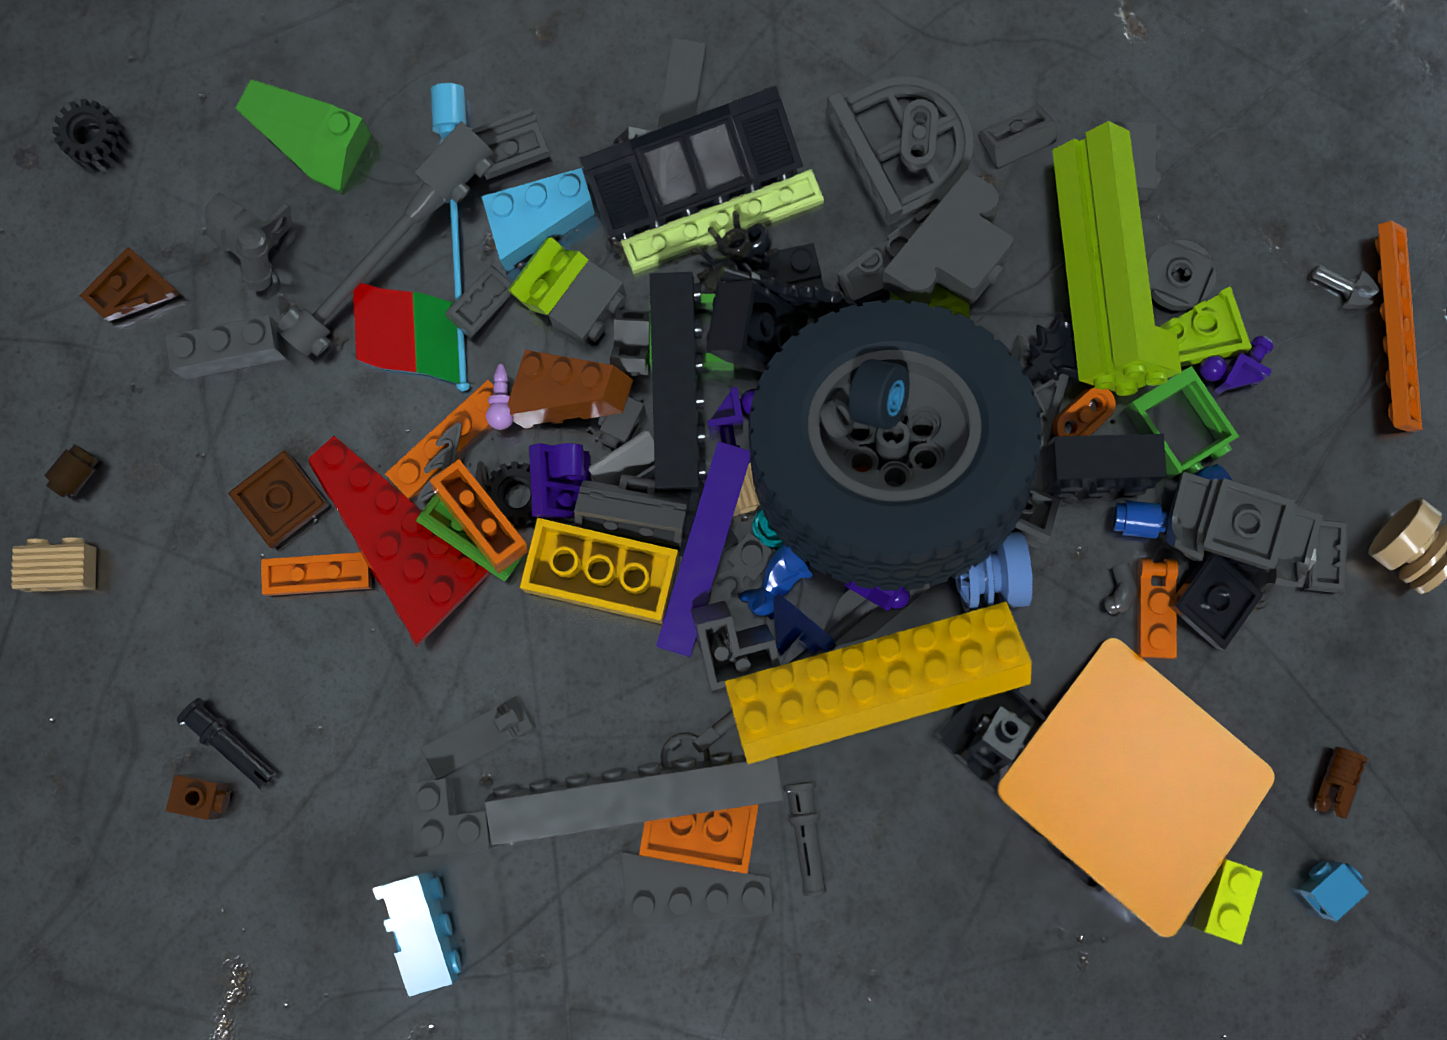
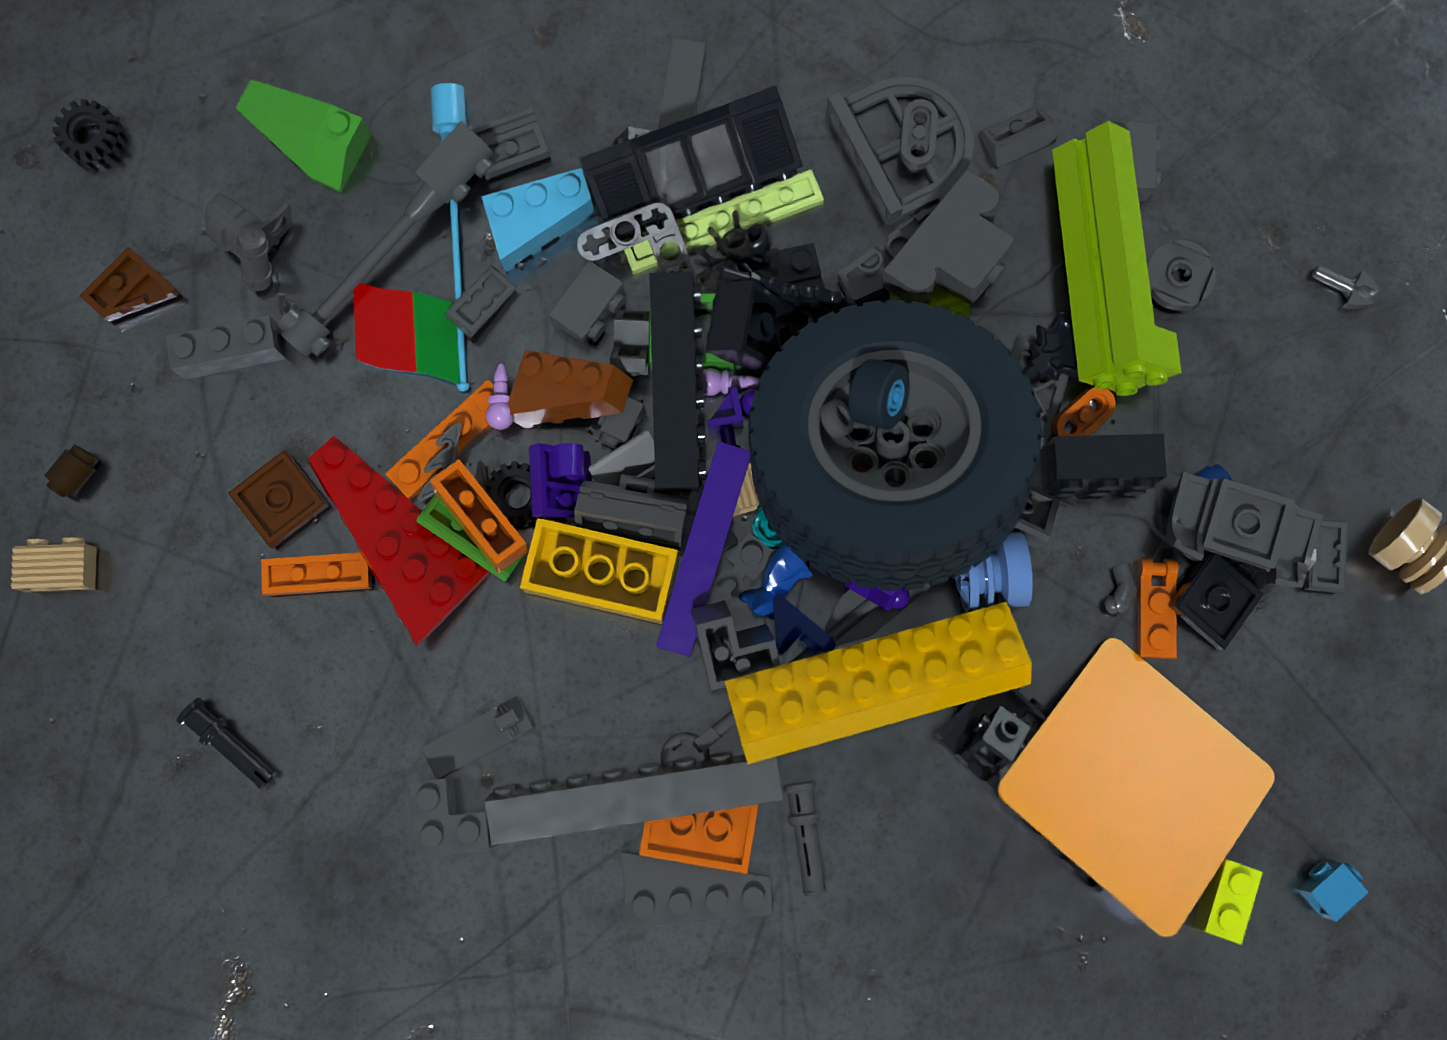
reddish brown brick [165,774,230,820] -> none
wedge [373,871,461,996] -> none
lime bracket [509,237,588,315] -> none
blue brick [1112,500,1167,539] -> none
bright green window [1124,366,1239,480] -> none
lime wing [1158,286,1252,367] -> none
dark purple piece [1200,336,1274,394] -> none
reddish brown hinge [1314,747,1368,819] -> none
orange plate [1375,221,1422,432] -> none
none -> flat silver beam [576,202,698,282]
none -> lavender bar [697,368,760,396]

